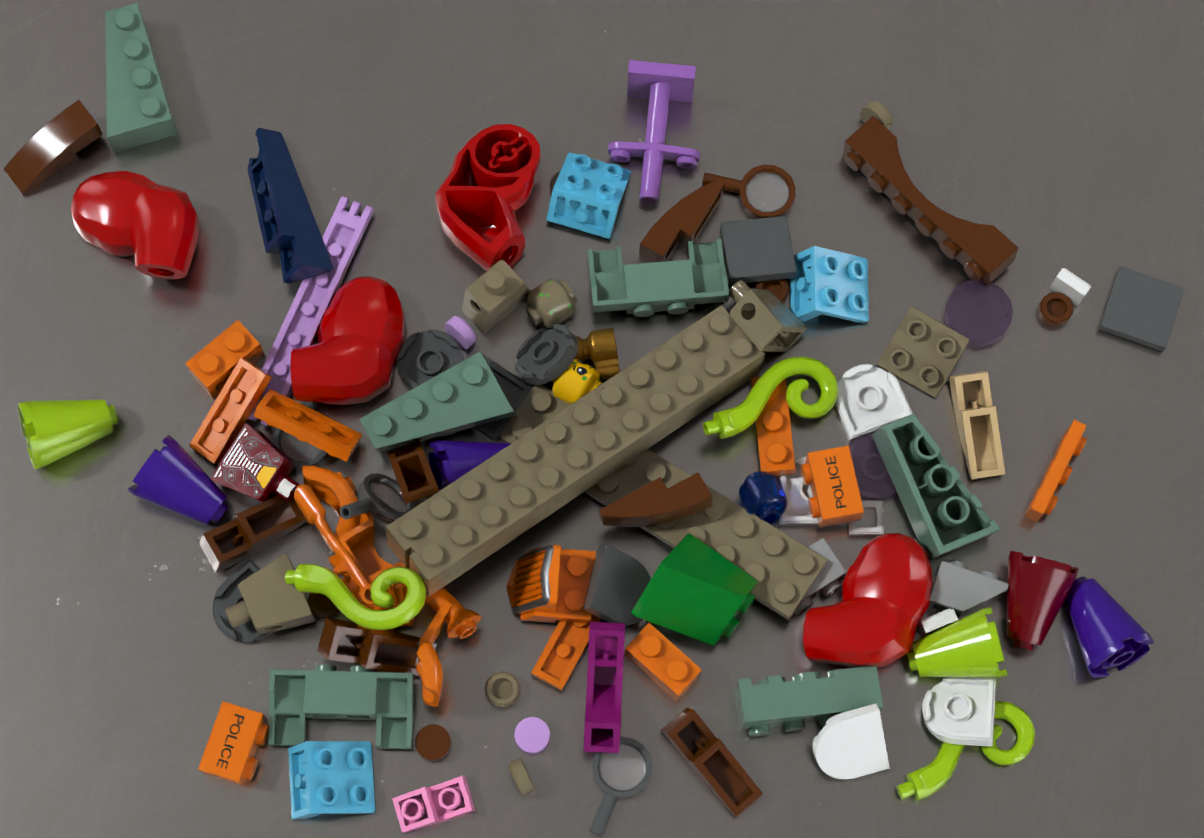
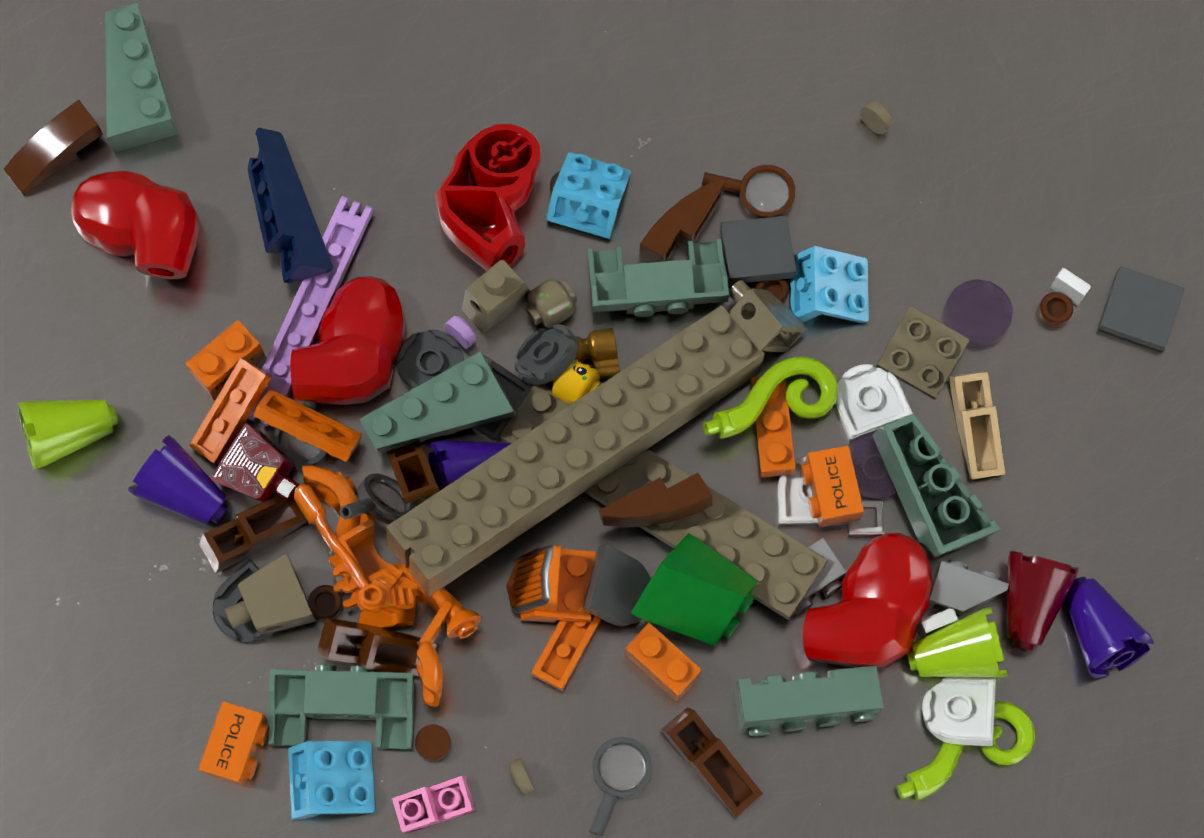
lime plant [285,564,426,630] -> none
dark tan tile [485,671,520,708] -> none
lavender tile [514,717,550,754] -> none
magenta arch [583,622,625,753] -> none
medium lavender piece [608,60,701,203] -> none
clear blue head [738,471,788,524] -> none
white tile [812,703,890,779] -> none
reddish brown arch [843,116,1018,287] -> none
orange plate [1025,419,1087,522] -> none

